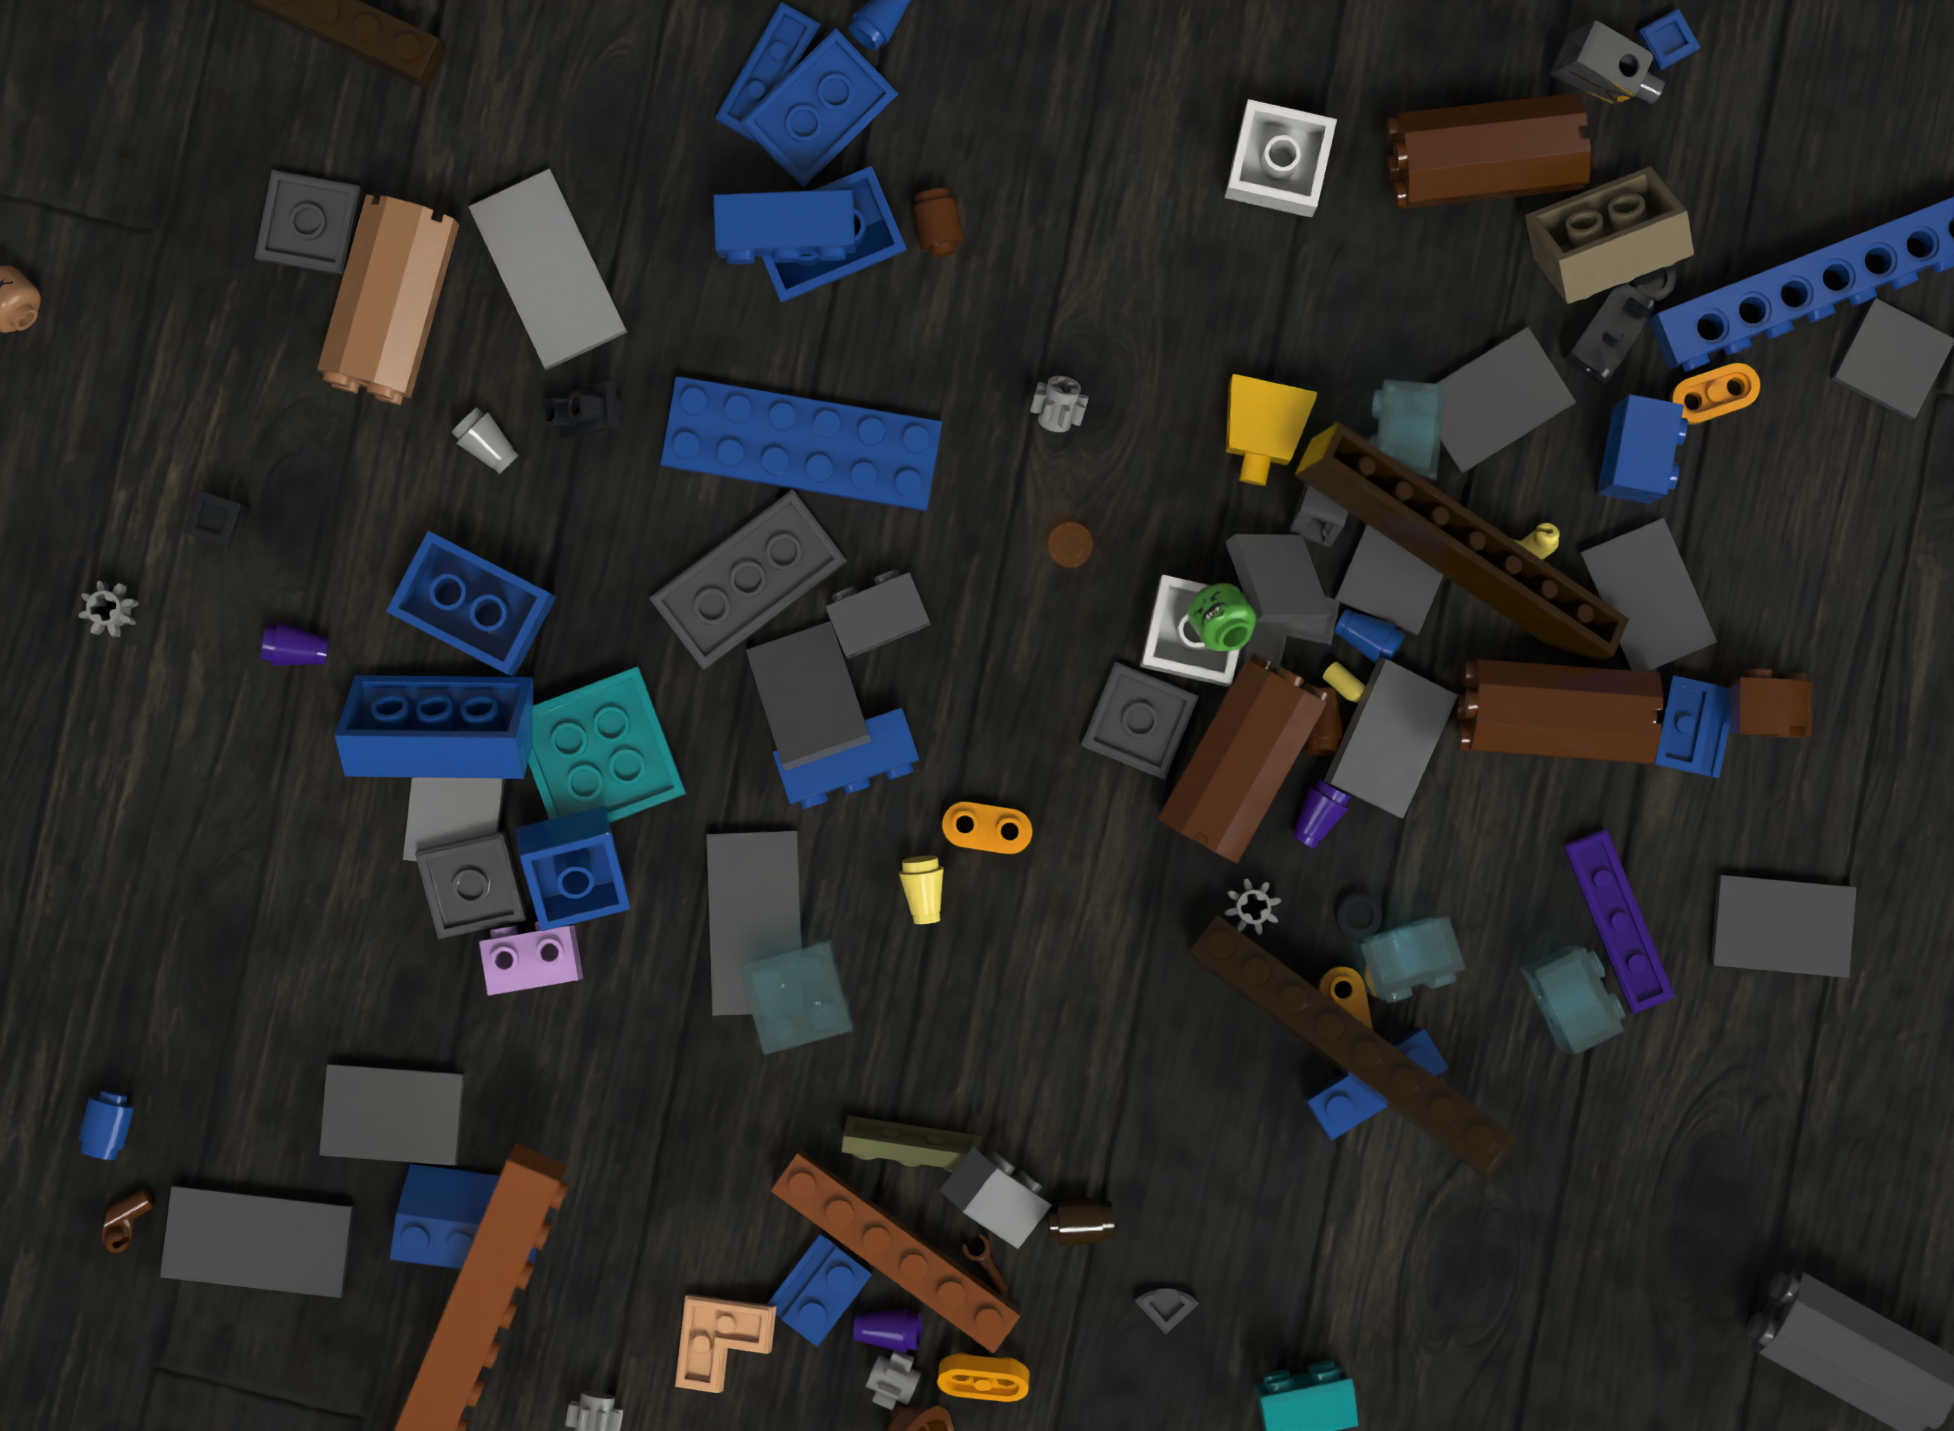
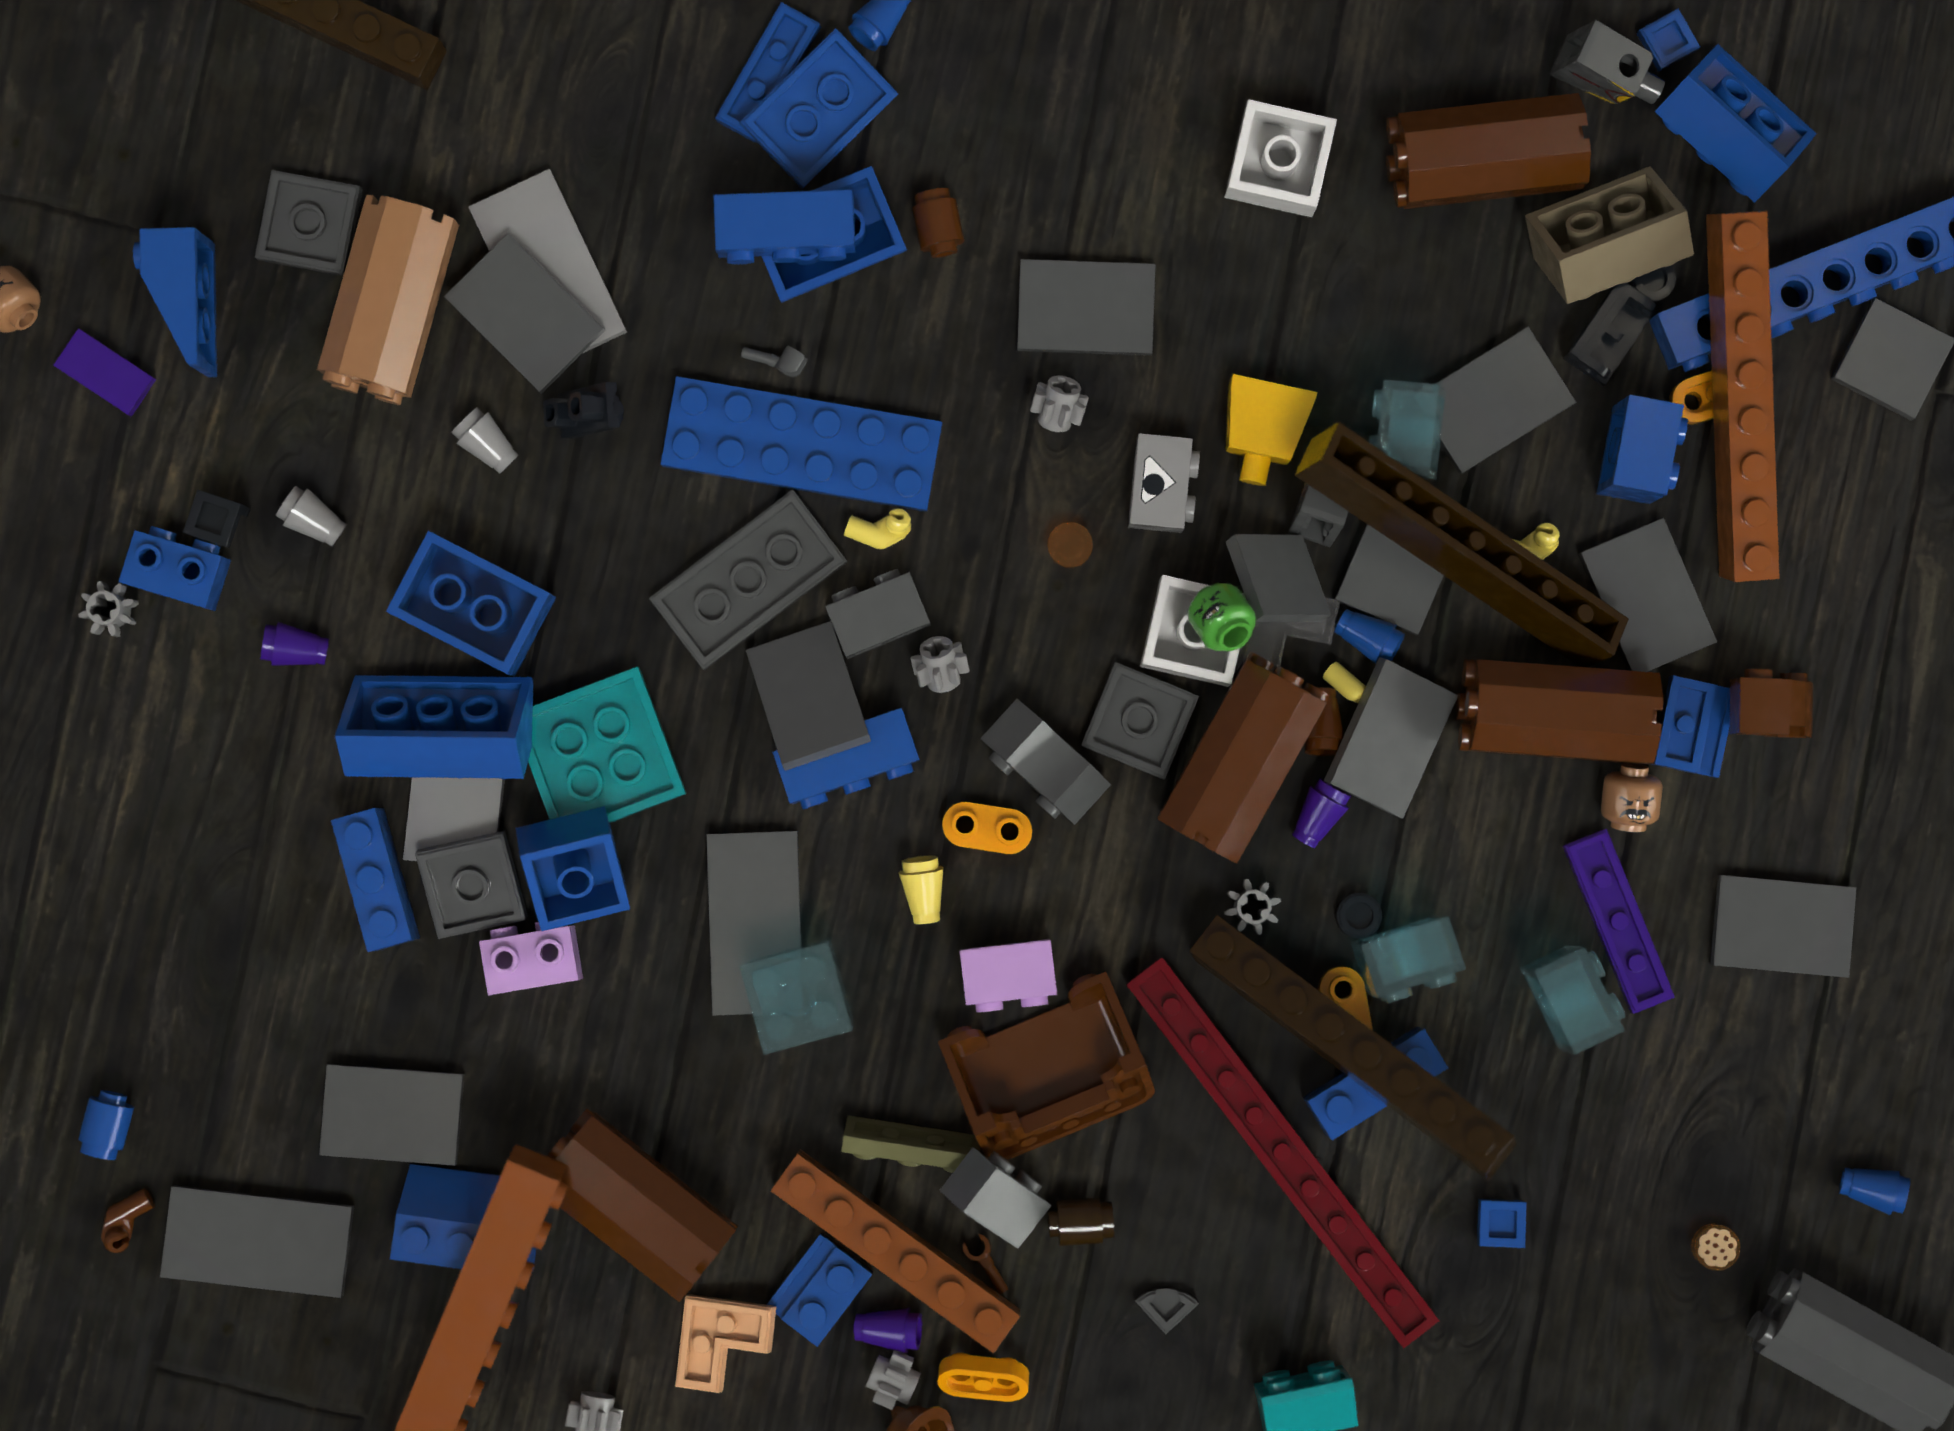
none -> dark purple tile [53,328,156,417]
none -> blue brick [119,526,231,611]
none -> blue slope [133,227,217,377]
none -> light grey cone [276,486,347,547]
none -> blue brick [331,808,420,952]
none -> dark grey tile [444,233,605,394]
none -> reddish brown brick [547,1108,738,1302]
none -> dark grey hand [741,346,808,378]
none -> light yellow arm [844,508,911,549]
none -> light grey gear [911,636,970,693]
none -> reddish brown windscreen [938,972,1155,1160]
none -> lavender brick [960,939,1057,1012]
none -> dark grey brick [980,699,1111,825]
none -> dark grey tile [1017,259,1155,356]
none -> dark red plate [1126,957,1439,1349]
none -> light grey brick [1128,433,1200,533]
none -> blue plate [1477,1199,1527,1248]
none -> medium nougat head [1601,763,1663,832]
none -> blue slope [1655,44,1816,203]
none -> tile [1692,1223,1740,1271]
none -> dark orange brick [1706,211,1779,582]
none -> blue cone [1839,1167,1910,1215]

